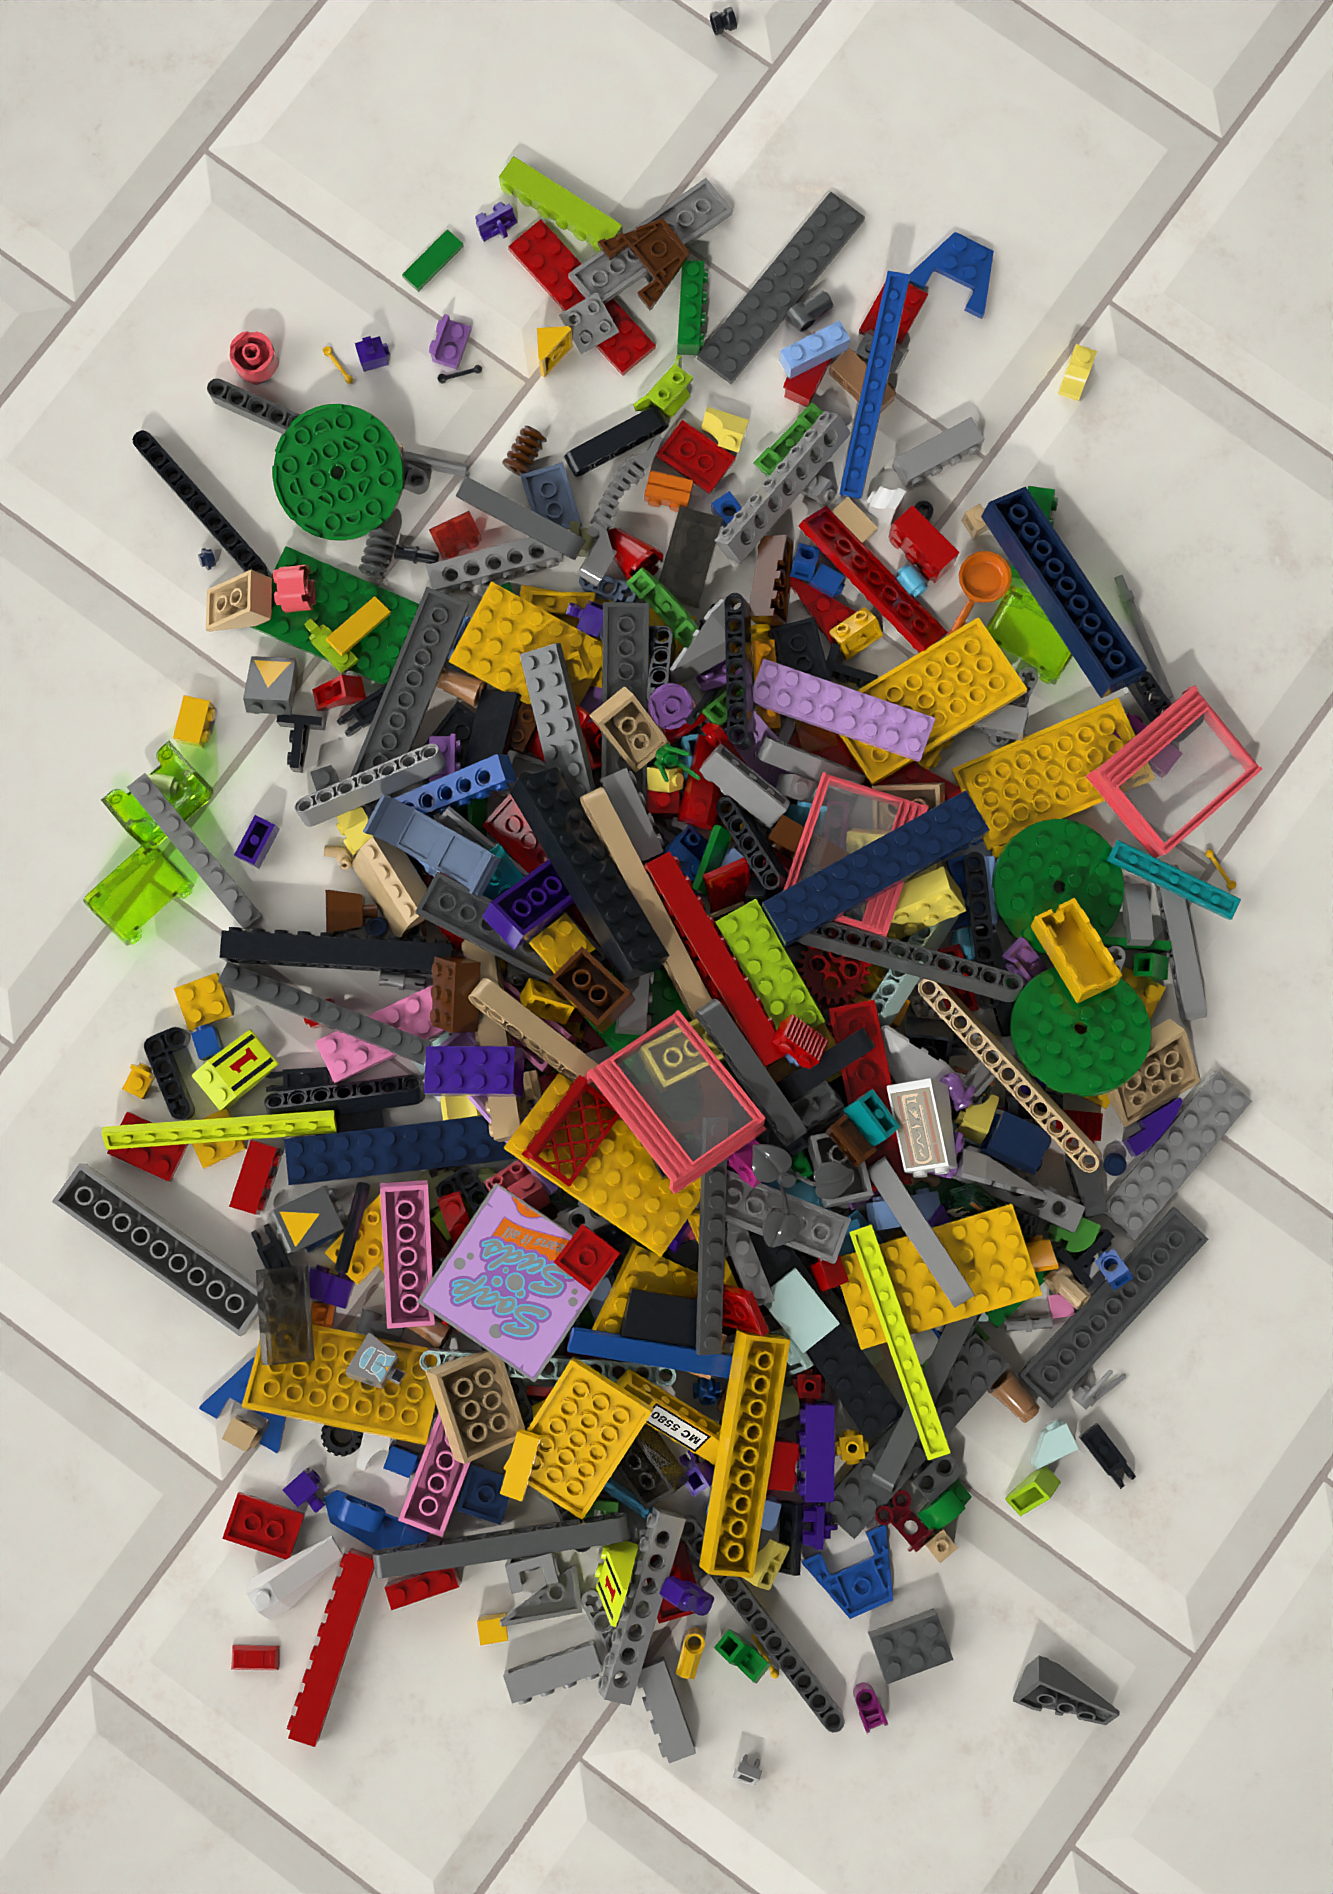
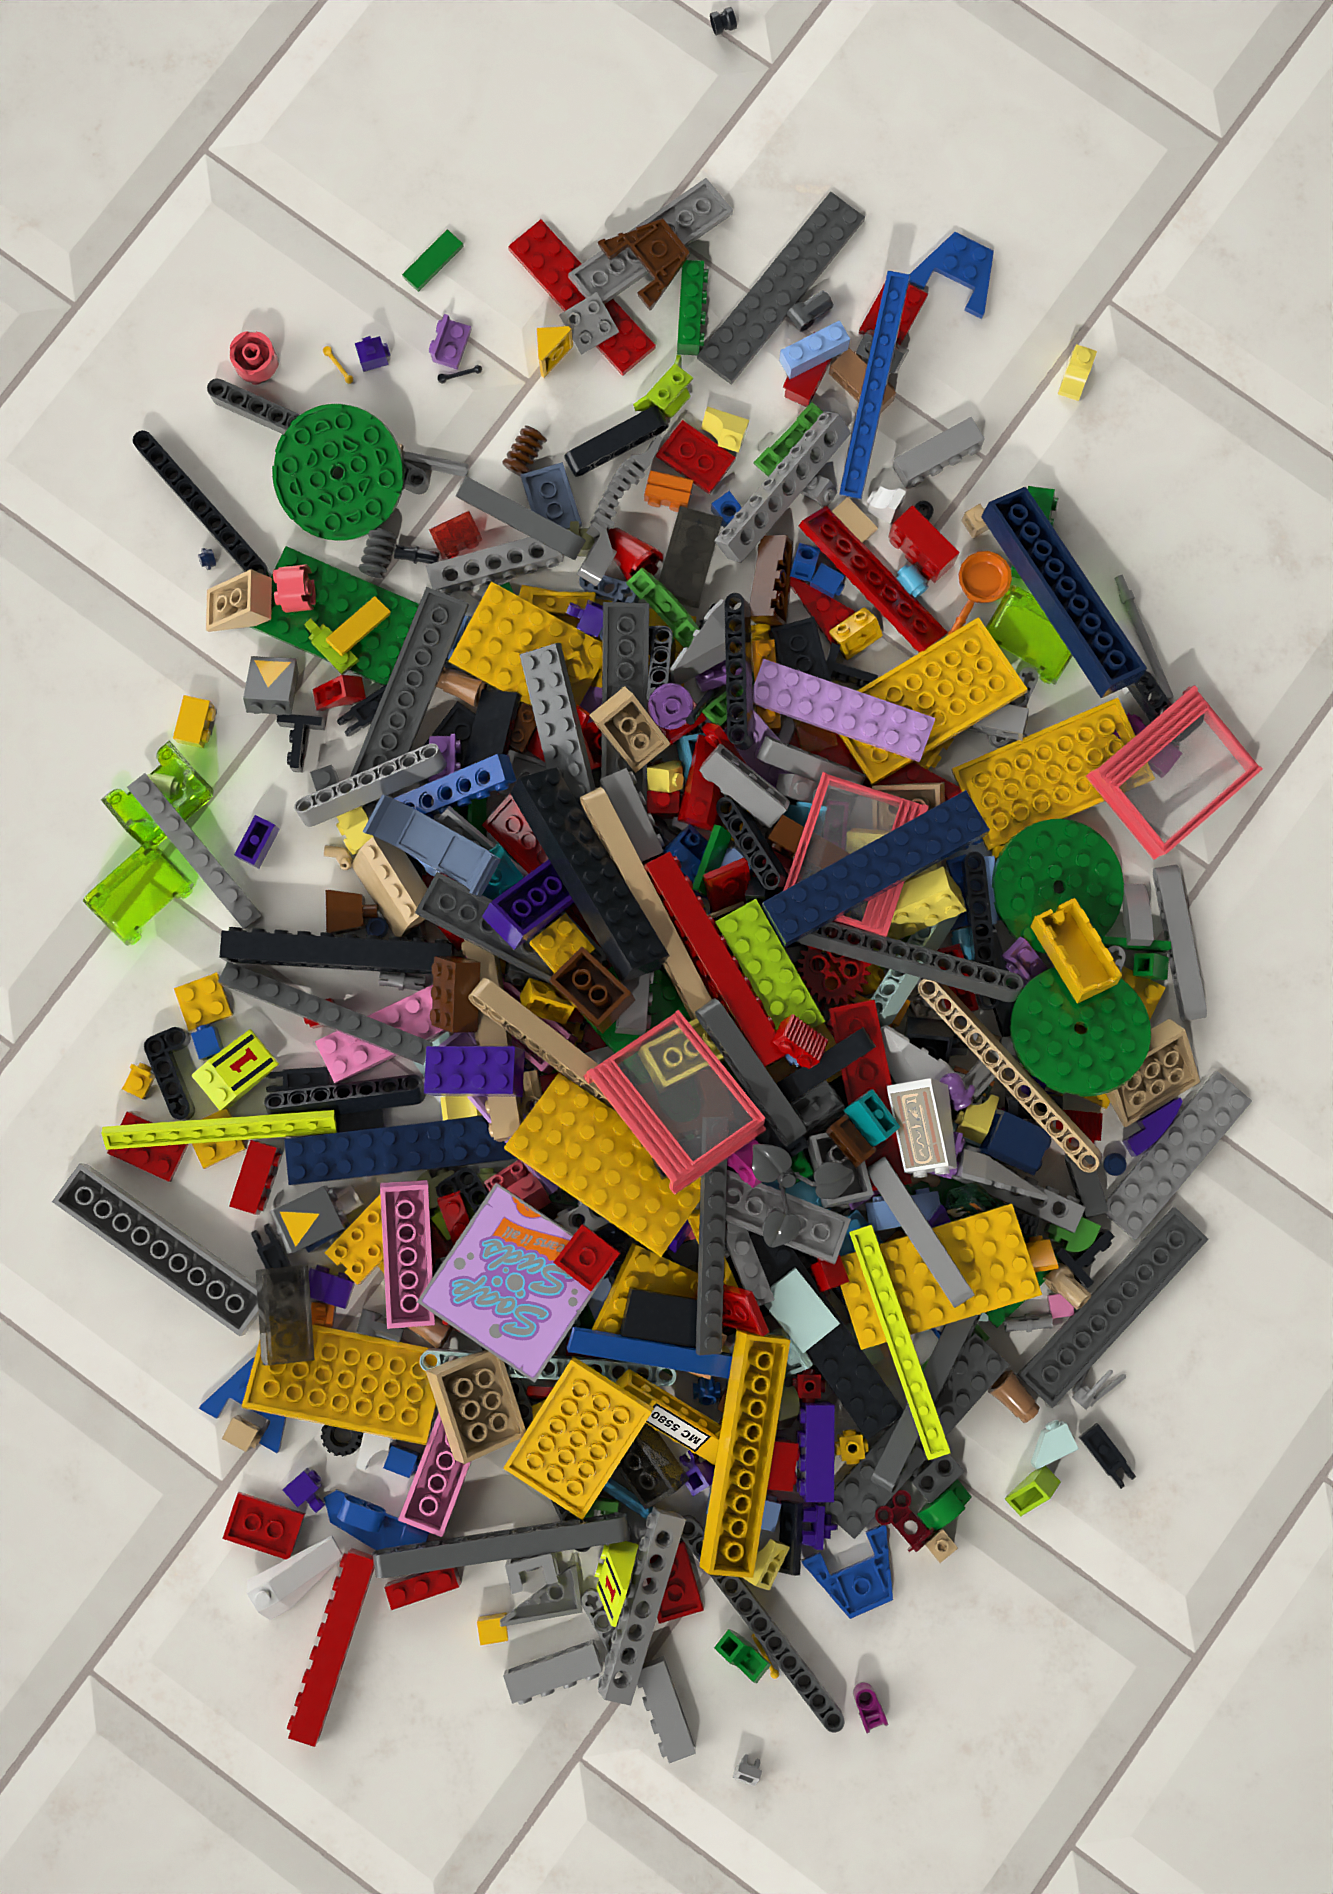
red tile [231,1645,280,1670] -> none
black axle [334,1182,370,1273] -> none
light grey torso [345,1333,406,1389] -> none
dark blue panel [456,1461,510,1525] -> none
dark purple hips [475,202,518,242] -> none
lime brick [499,156,623,252] -> none
yellow tile [500,1428,541,1502] -> none
red fence [521,1075,620,1187] -> none
green plant [654,743,701,782] -> none
dark purple brick [659,1576,715,1616] -> none
yellow piece [675,1627,705,1679] -> none
dark grey brick [868,1608,954,1684] -> none
dark grey wedge [1013,1655,1120,1725] -> none
blue brick [1094,1249,1133,1291] -> none
teal tile [1106,840,1241,920] -> none
yellow hinge [1205,849,1236,890] -> none

